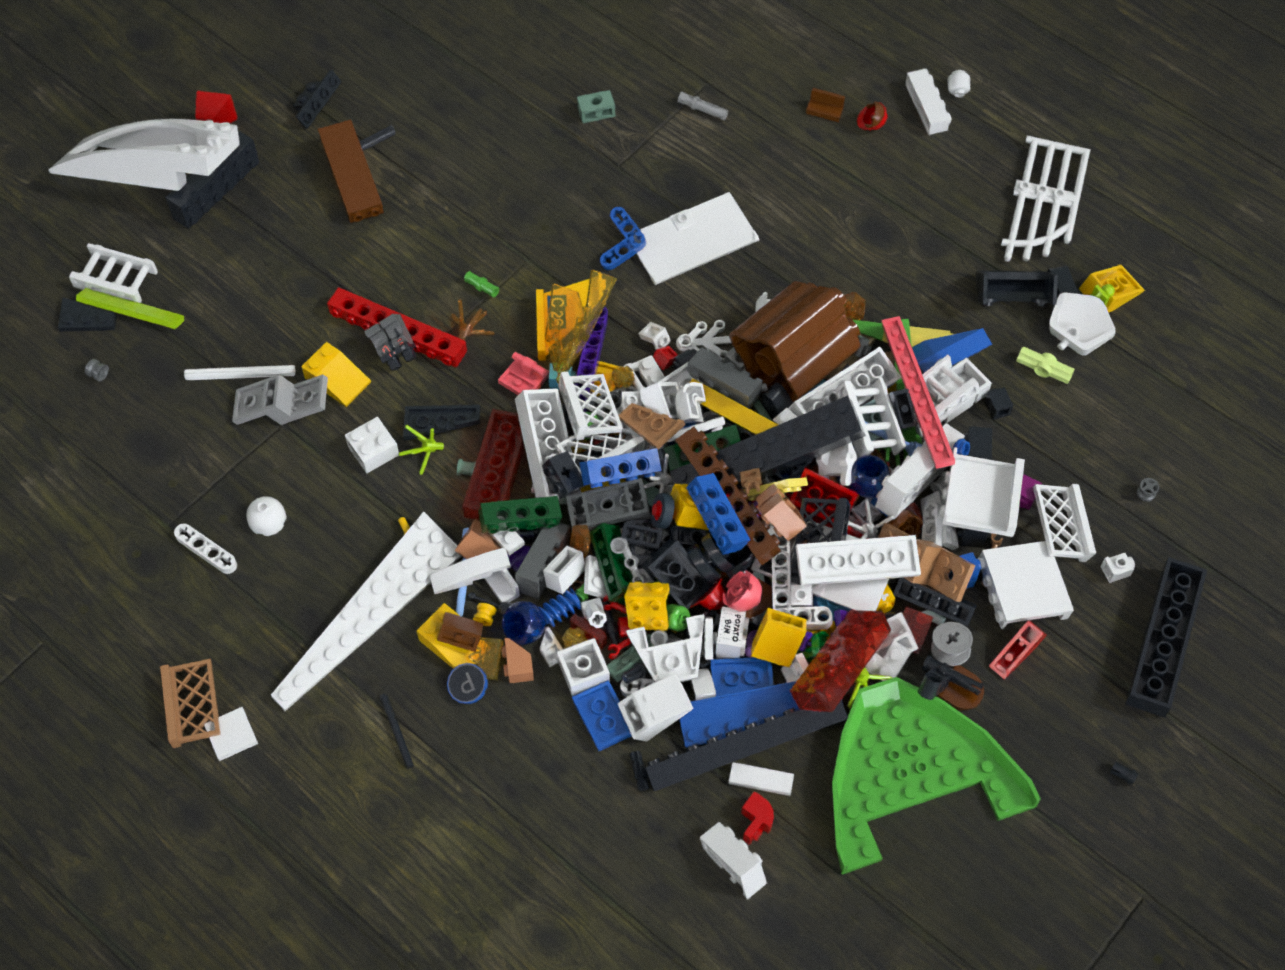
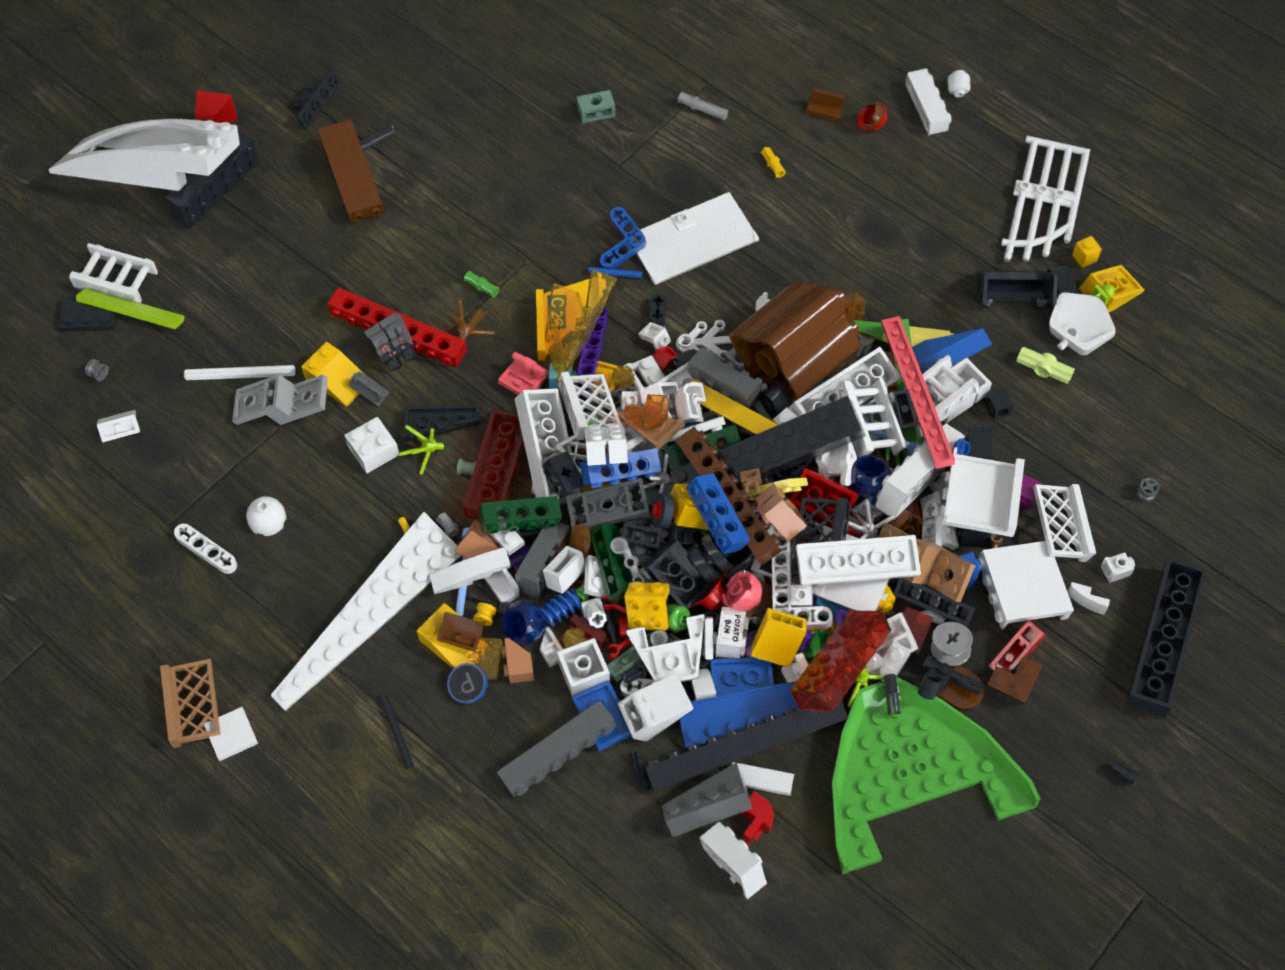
none -> white panel [97,410,140,442]
none -> dark grey hinge [348,371,390,407]
none -> light grey pin [436,512,459,537]
none -> dark grey brick [497,700,616,797]
none -> white piece [584,423,628,465]
none -> blue bar [588,267,642,279]
none -> clear orange brick [624,394,670,430]
none -> black beam [649,294,666,326]
none -> dark grey wedge [662,762,752,837]
none -> yellow axle [761,147,786,178]
none -> black axle [884,674,901,715]
none -> reddish brown brick [987,657,1043,703]
none -> white slope [1068,582,1110,615]
none -> yellow brick [1072,236,1101,268]

